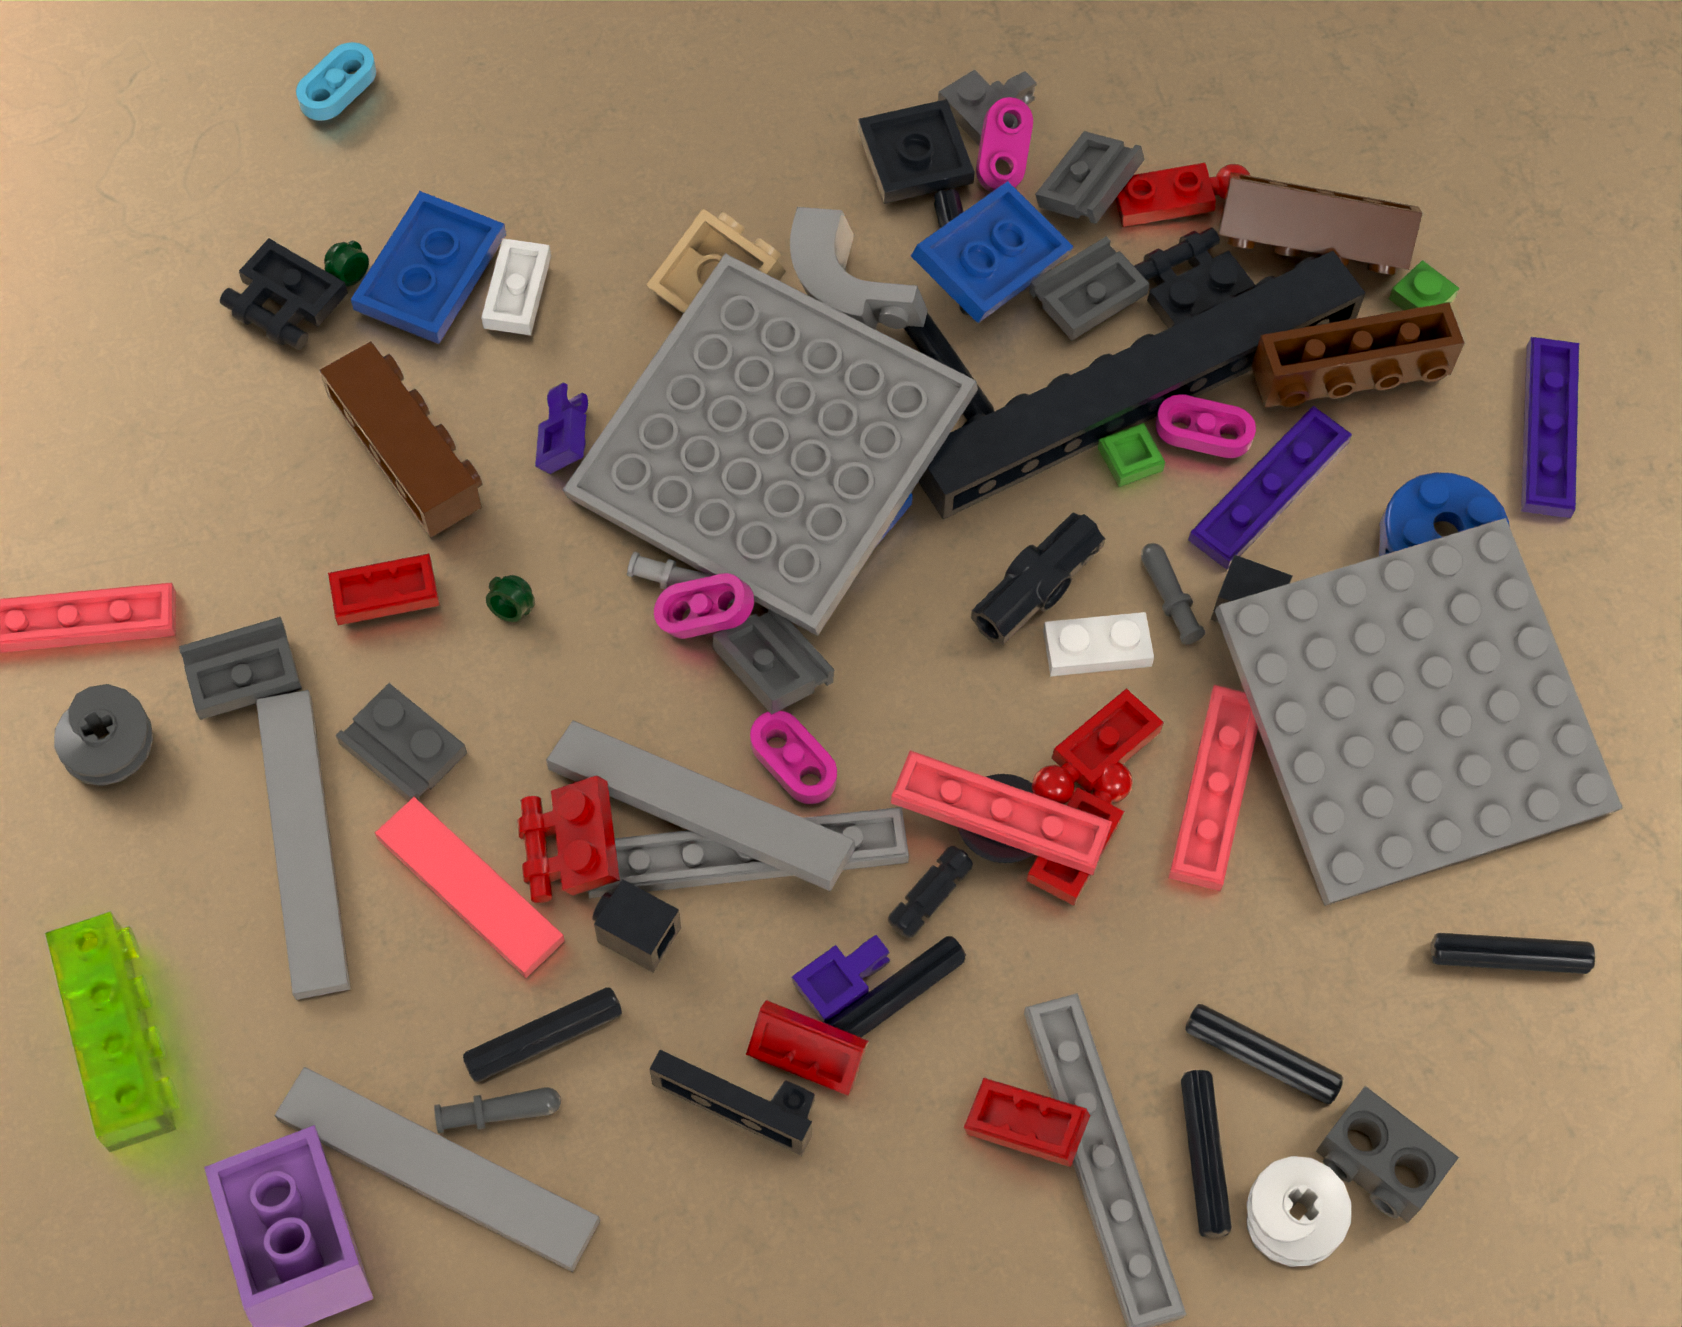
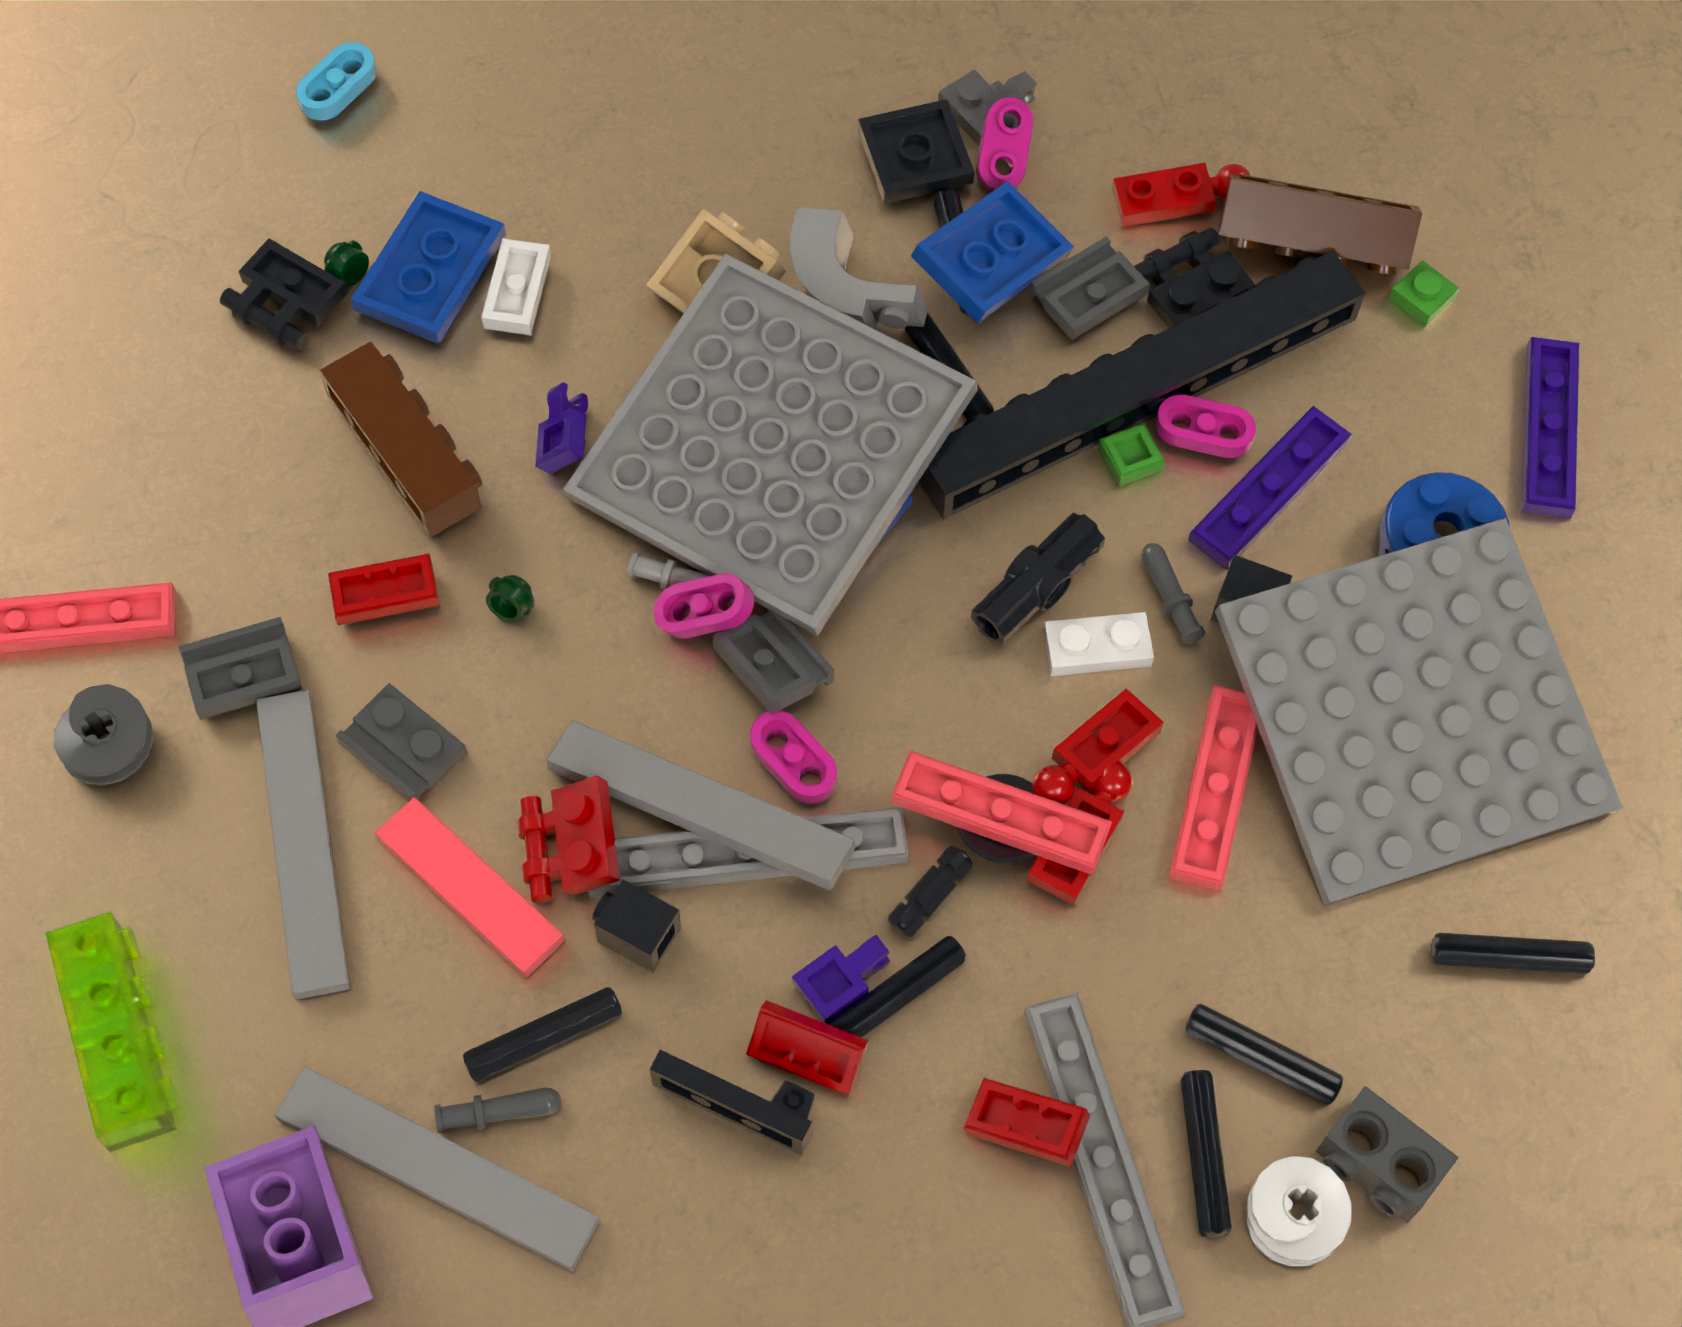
dark grey plate [1035,131,1145,224] -> none
reddish brown brick [1251,302,1465,408] -> none

